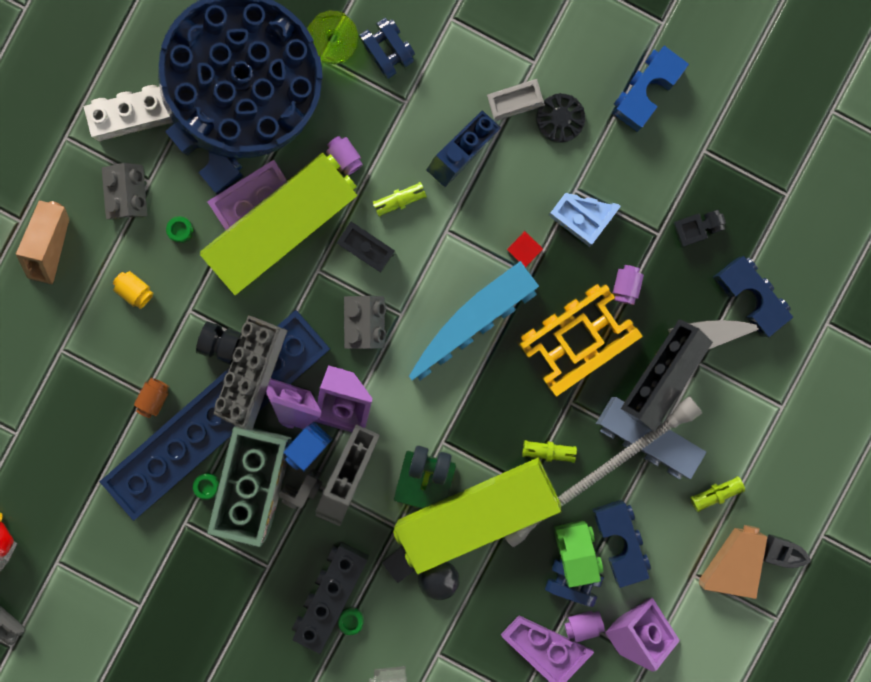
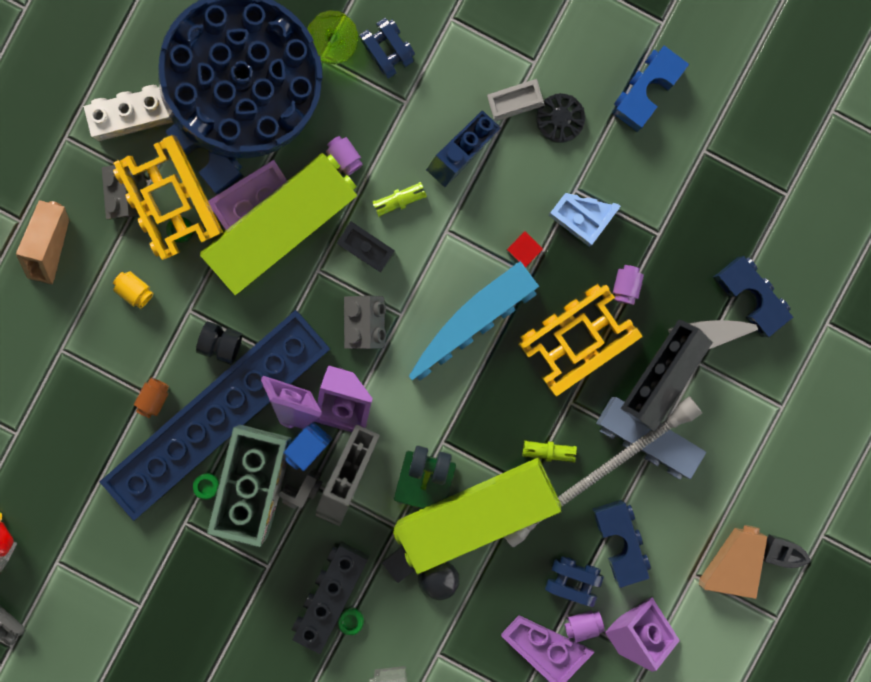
dark grey tile [214,315,287,430] -> none
bright green brick [553,520,603,587] -> none
black plate [673,209,726,248] -> none
lime pin [690,476,745,512] -> none
none -> yellow fence [113,135,223,260]

